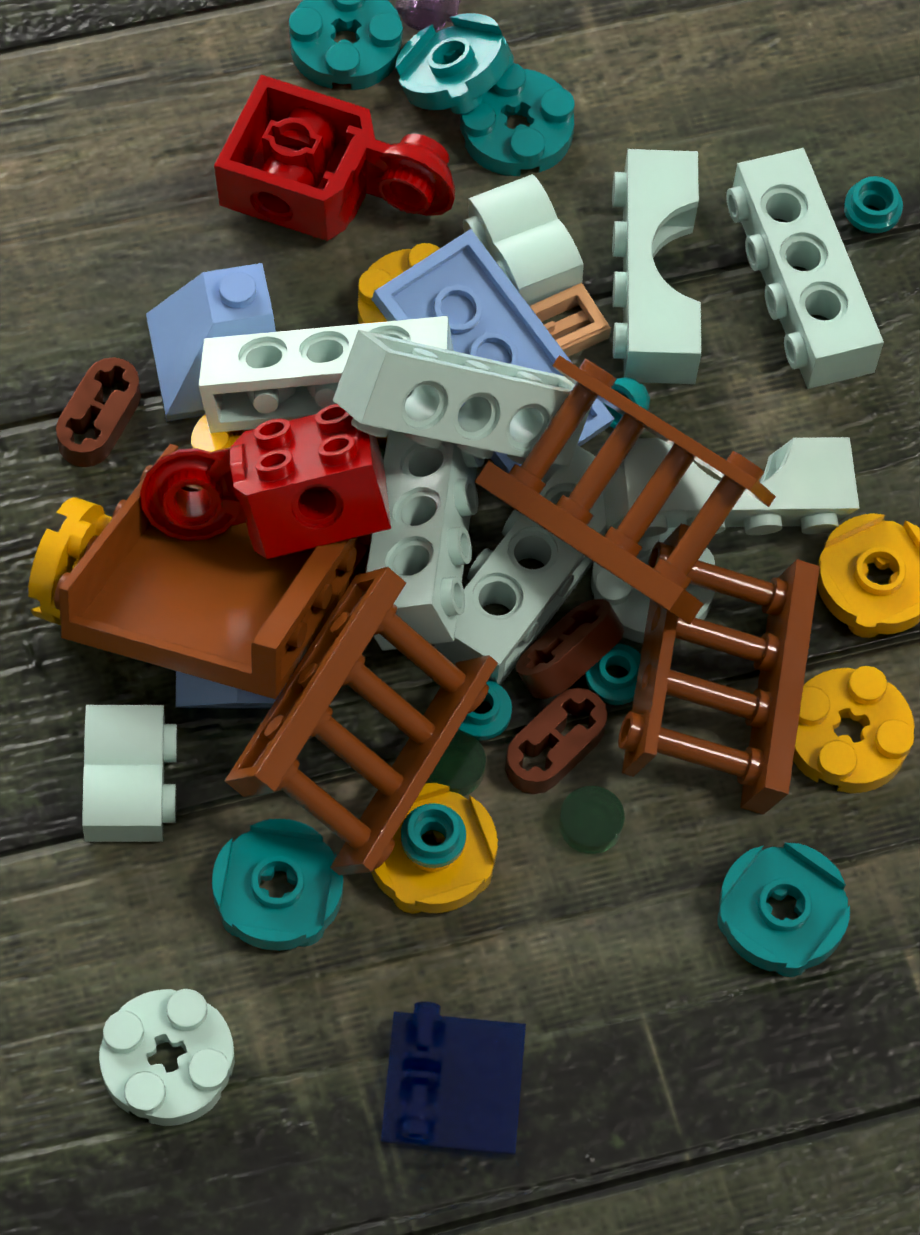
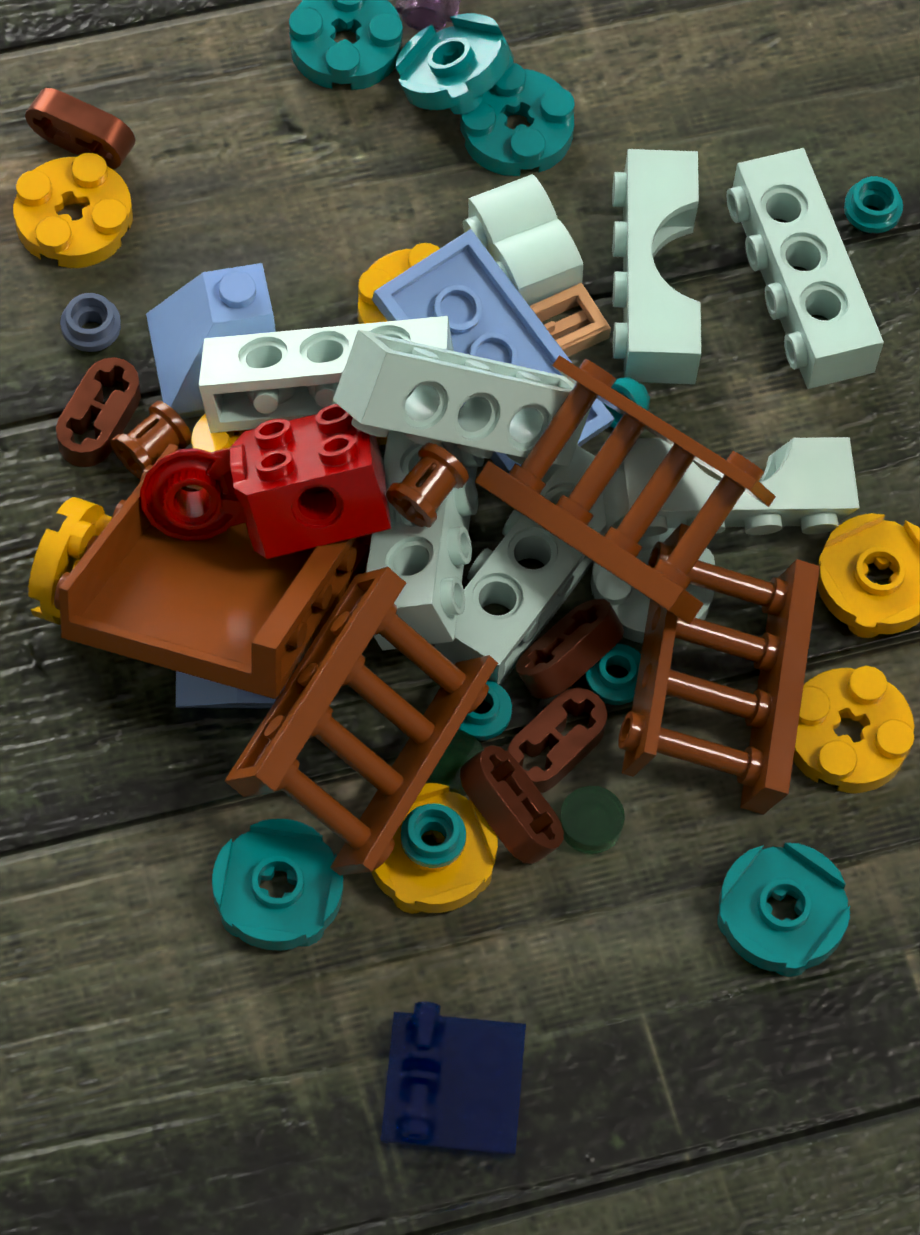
light aqua brick [82,705,177,842] -> none
light aqua plate [99,989,235,1126] -> none
red brick [214,74,455,241] -> none
none -> yellow plate [13,153,133,268]
none -> copper beam [25,88,136,169]
none -> sand blue plate [60,293,121,352]
none -> dark orange bush [111,401,192,479]
none -> dark orange bush [385,443,469,528]
none -> copper beam [460,745,564,864]

